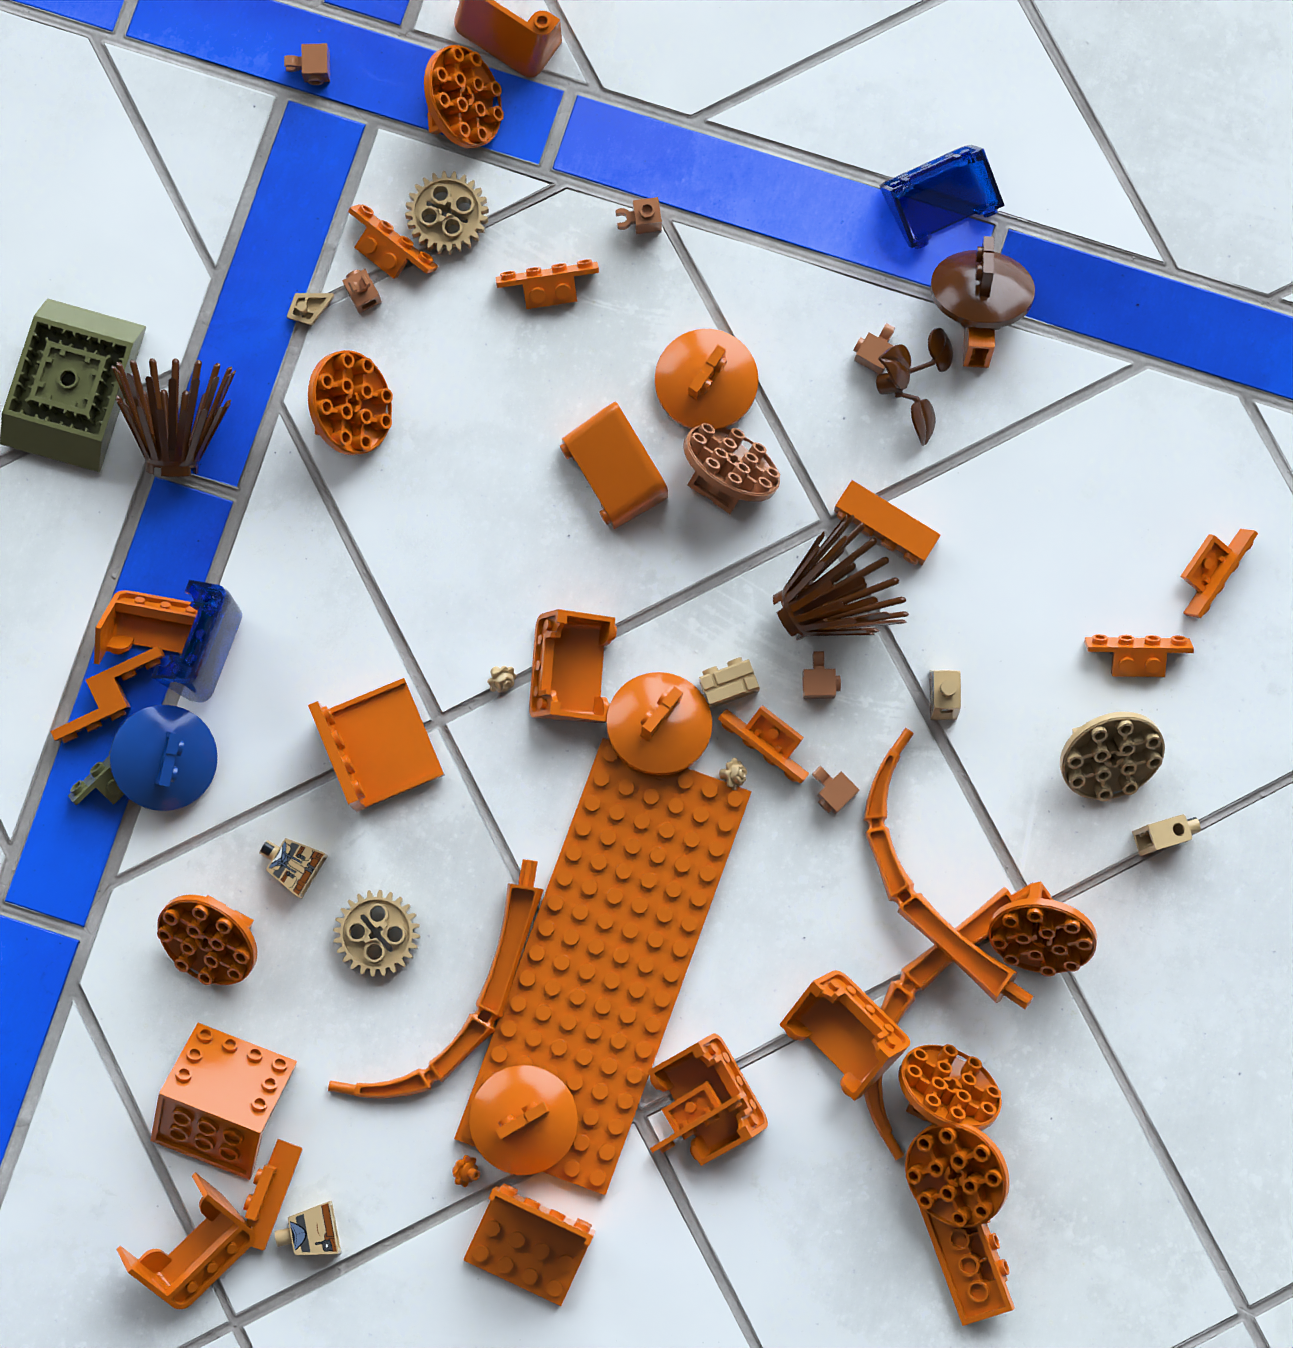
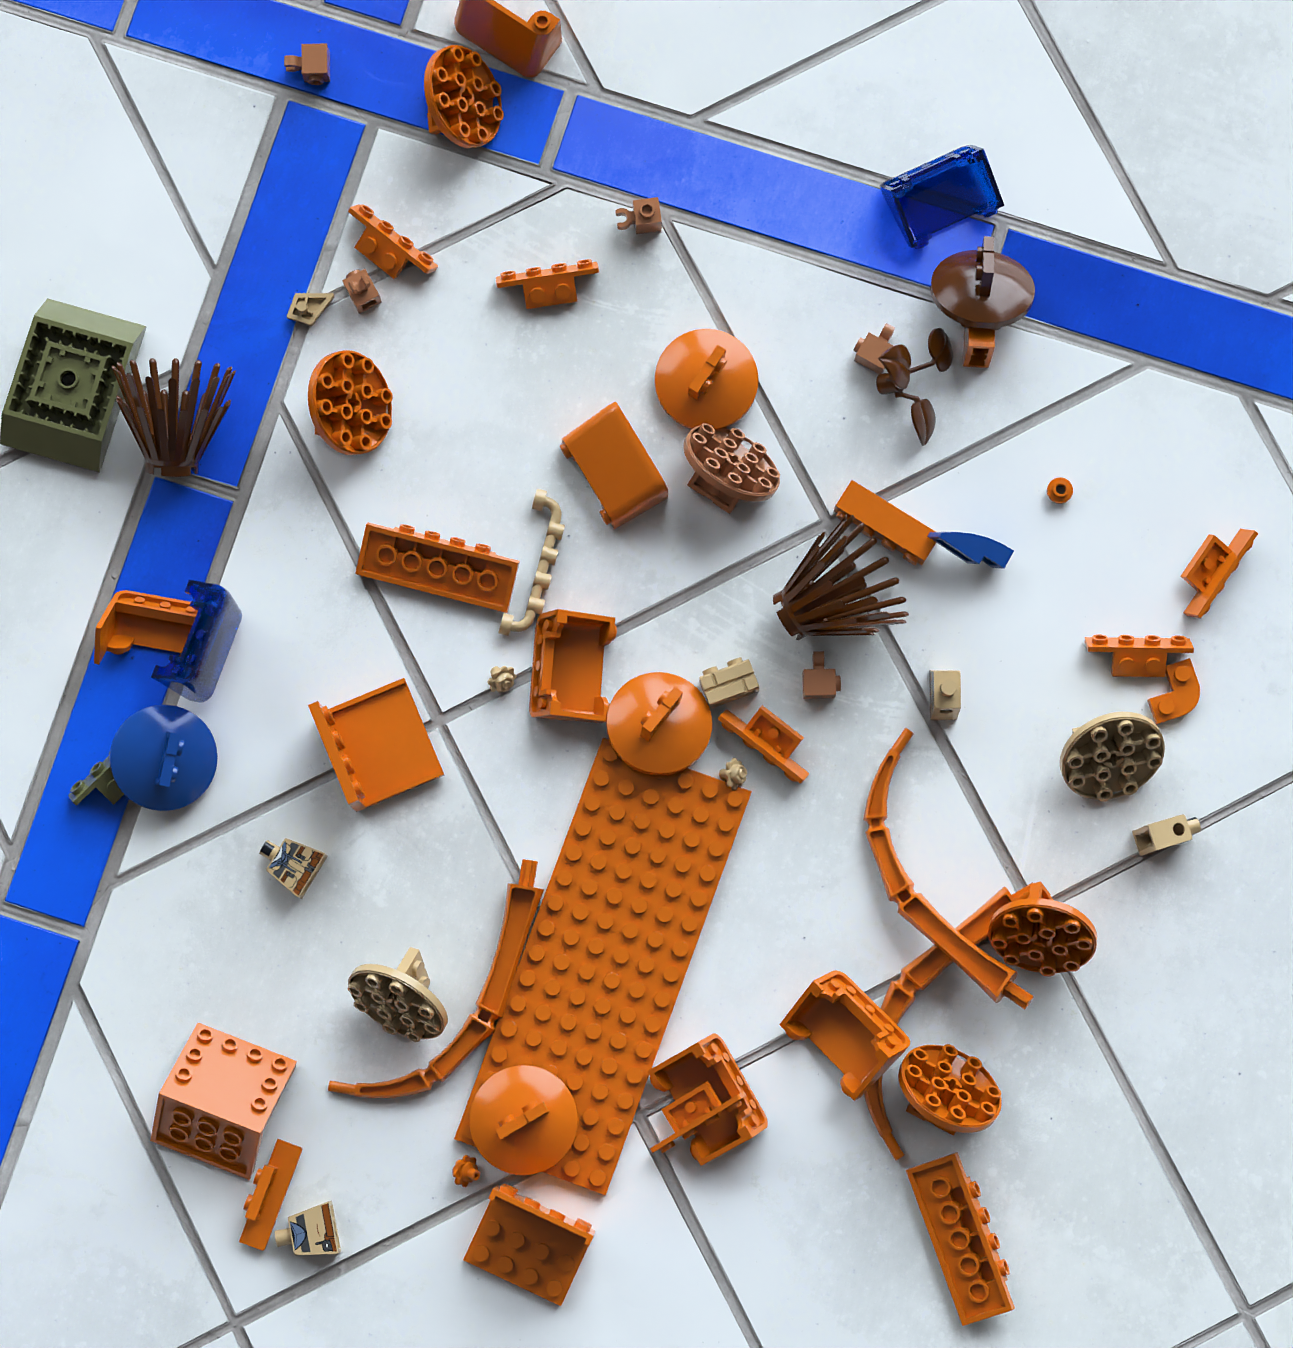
orange bracket [50,646,165,743] -> none
orange windscreen [116,1172,255,1309] -> none
orange bracket [157,895,257,985] -> none
tan gear [333,890,420,977] -> none
tan gear [405,171,489,255] -> none
nougat brick [812,766,860,814] -> none
orange bracket [905,1122,1009,1228] -> none
none -> tan bracket [347,947,448,1042]
none -> orange plate [355,522,520,613]
none -> tan bar [498,488,565,636]
none -> blue slope [927,531,1014,569]
none -> orange plate [1047,477,1073,504]
none -> orange plate [1147,658,1200,725]

